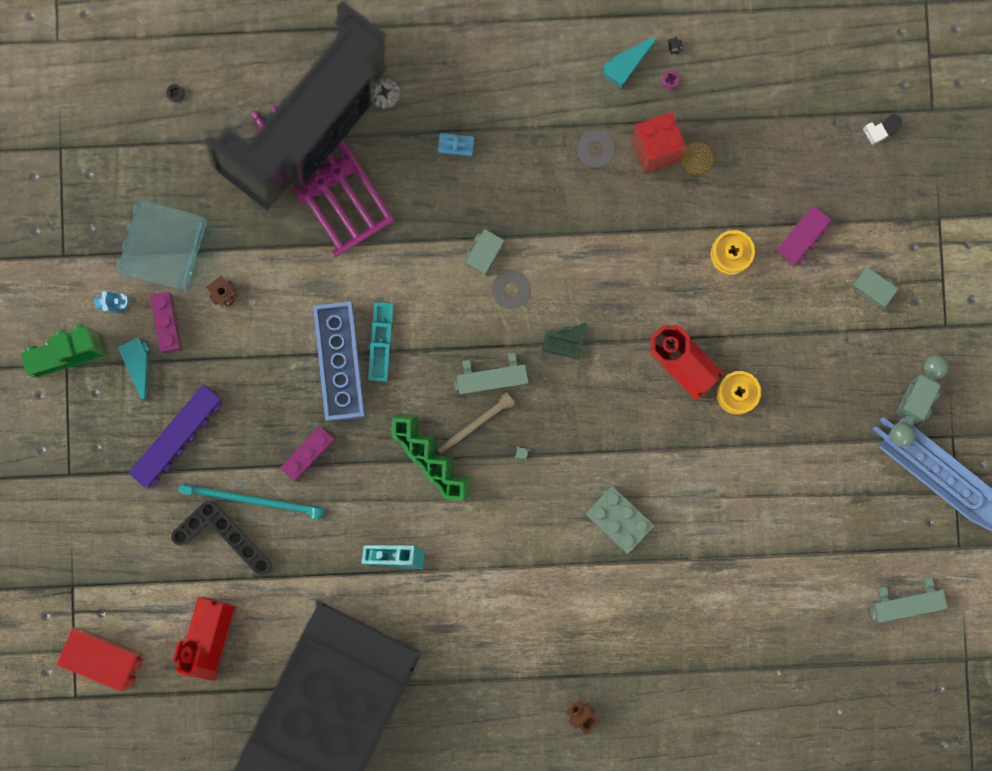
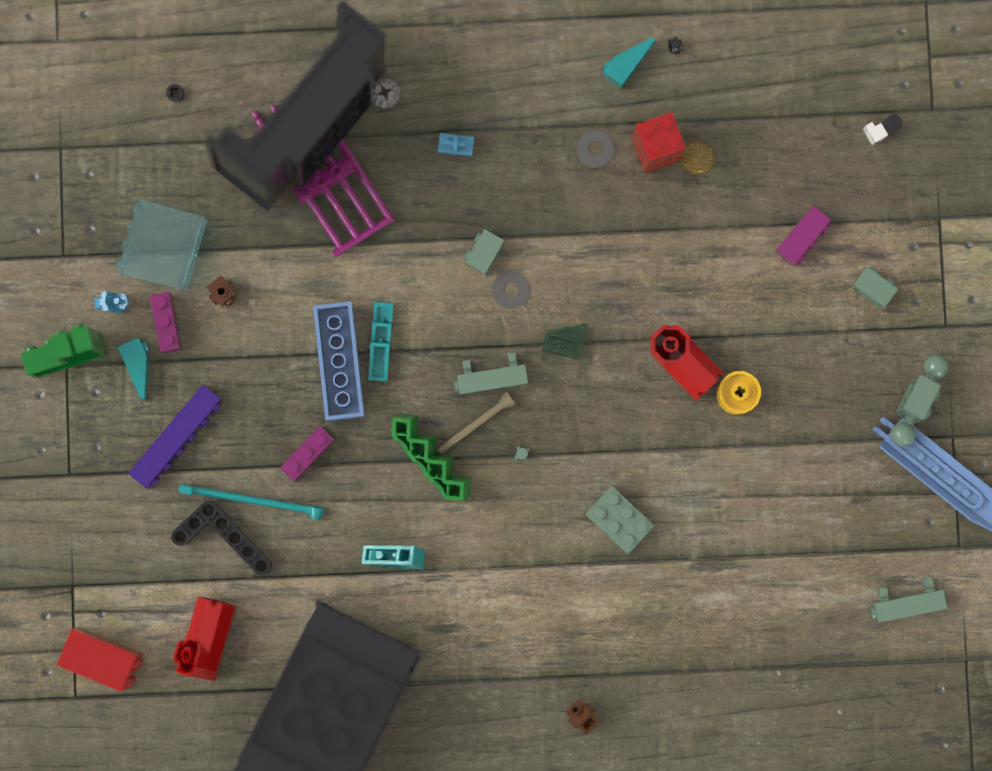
magenta bush [662,71,680,89] -> none
yellow wheel [710,230,755,275] -> none

